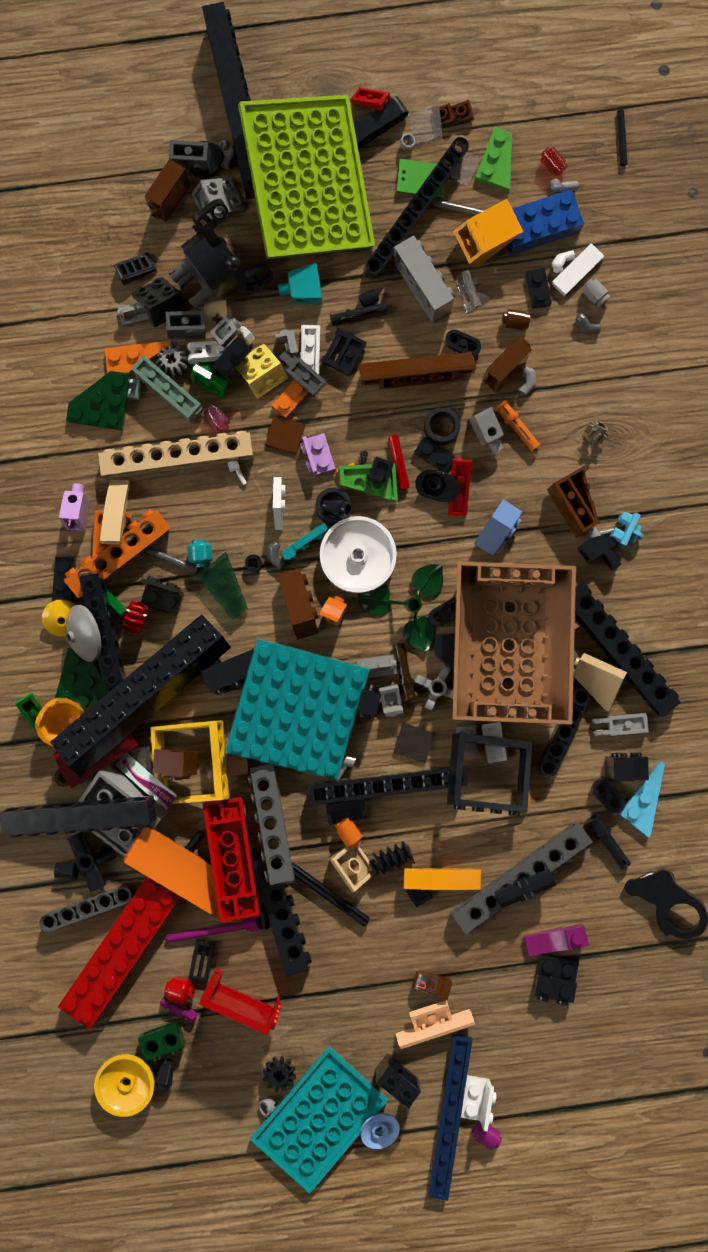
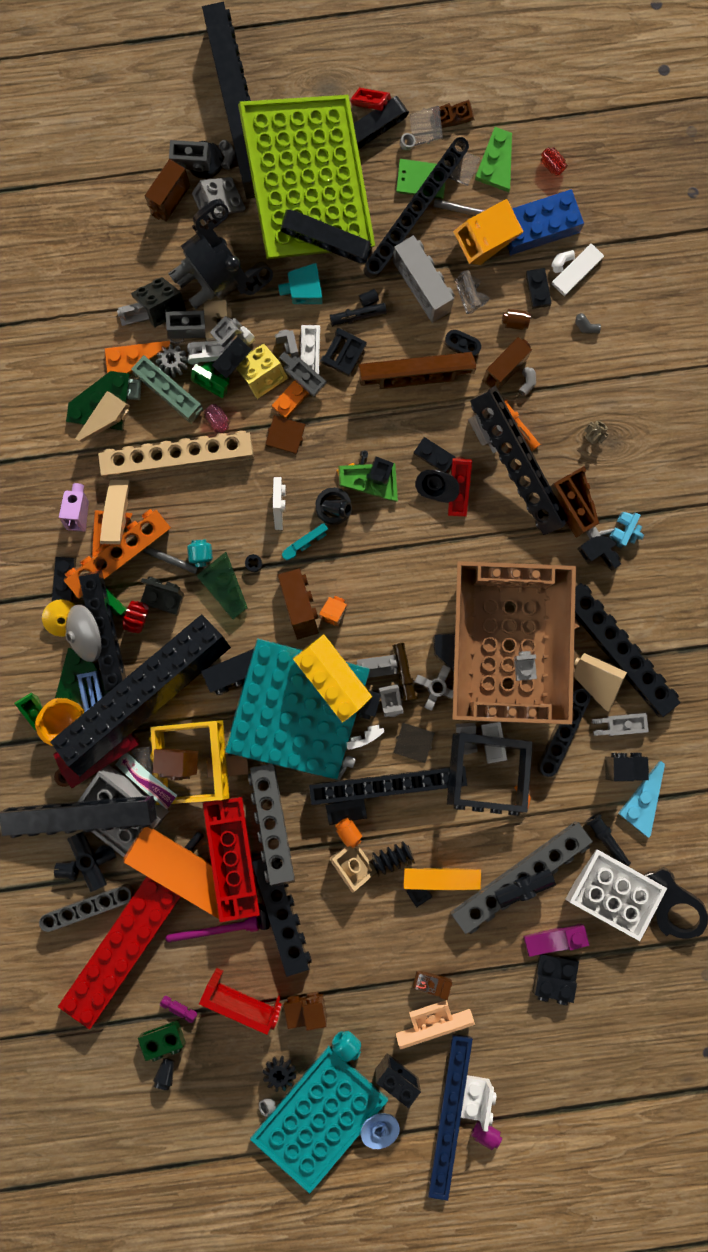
yellow dish [94,1054,155,1117] -> none
black slope [113,252,157,286] -> none
red head [164,977,195,1005] -> none
black tile [188,939,216,983] -> none
white hand [228,461,247,485] -> none
dark grey arm [267,541,285,570] -> none
black axle [292,862,370,927] -> none
lavender bracket [300,433,335,477] -> none
white dish [320,516,397,593] -> none
dark green plant [357,564,443,651] -> none
red axle [388,434,410,490] -> none
black tyre [424,407,460,445] -> none
black plate [428,598,456,627] -> none
medium blue brick [474,499,522,556] -> none
light grey arm [550,178,579,192] -> none
light grey brick [583,279,610,307] -> none
black plate [591,779,625,814] -> none
black bar [617,109,628,166] -> none
none -> tan slope [75,391,130,442]
none -> medium blue tile [77,671,102,713]
none -> black beam [280,209,372,264]
none -> reddish brown brick [284,992,327,1031]
none -> yellow slope [293,634,372,723]
none -> teal head [332,1031,361,1062]
none -> white slope [346,725,384,750]
none -> black brick [470,385,568,535]
none -> light grey bracket [514,651,537,681]
none -> white slope [565,849,667,941]

